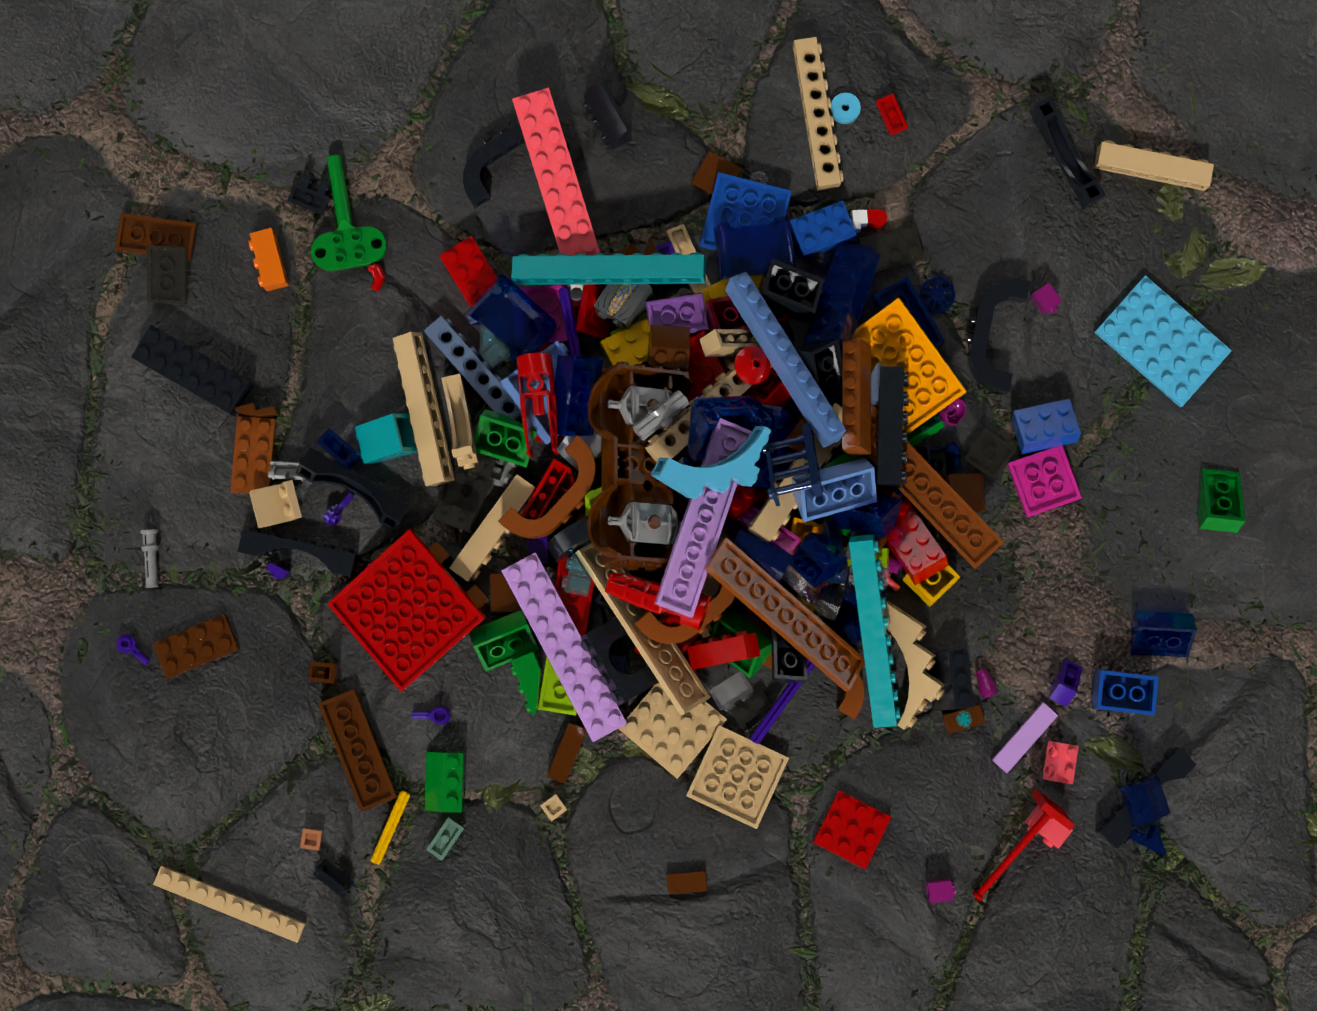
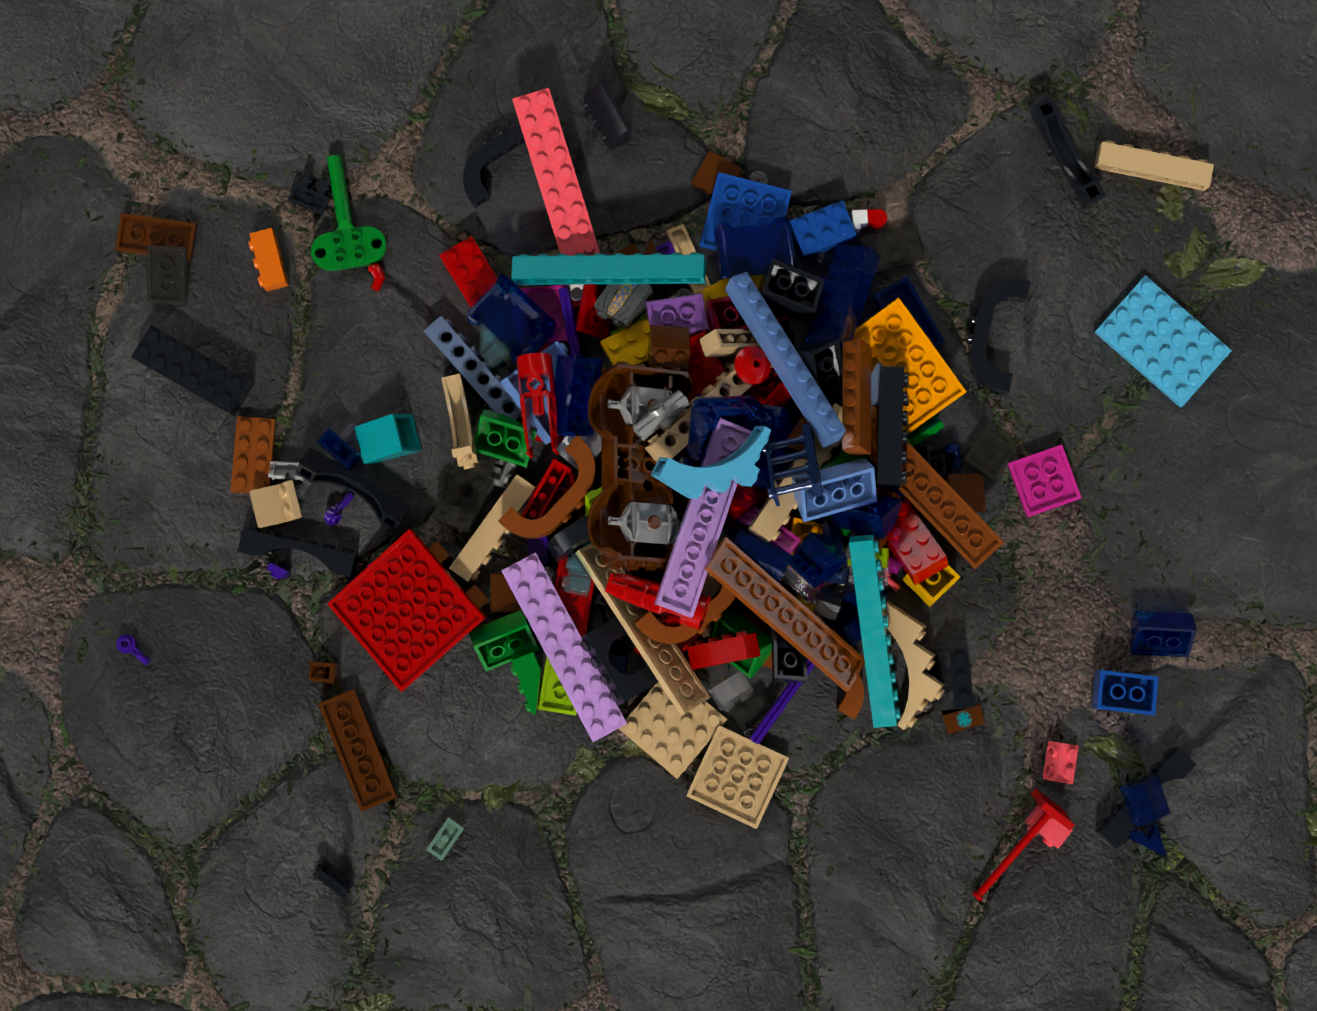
light grey pin [140,529,159,588] -> none
reddish brown plate [152,614,240,679] -> none
tan plate [153,866,306,943] -> none
reddish brown slope [235,403,280,418] -> none
nougat plate [300,828,323,851] -> none
yellow axle [370,791,410,865] -> none
tan brick [393,332,455,486] -> none
dark purple plate [412,706,451,725] -> none
green slope [425,752,465,812] -> none
tan plate [540,794,567,822] -> none
reddish brown slope [547,722,587,783] -> none
reddish brown tile [667,871,707,894] -> none
tan brick [793,37,843,191] -> none
red plate [813,790,891,870] -> none
medium azure piece [830,93,861,124] -> none
red plate [875,94,908,136] -> none
clear blue wheel [919,277,955,313] -> none
magenta brick [925,878,956,903] -> none
magenta hair [939,398,966,426] -> none
magenta cone [976,669,998,699] -> none
lavender tile [992,702,1058,773] -> none
blue brick [1011,399,1081,454] -> none
magenta brick [1030,283,1062,315] -> none
dark purple slope [1049,659,1083,707] -> none
green slope [1198,468,1245,533] -> none

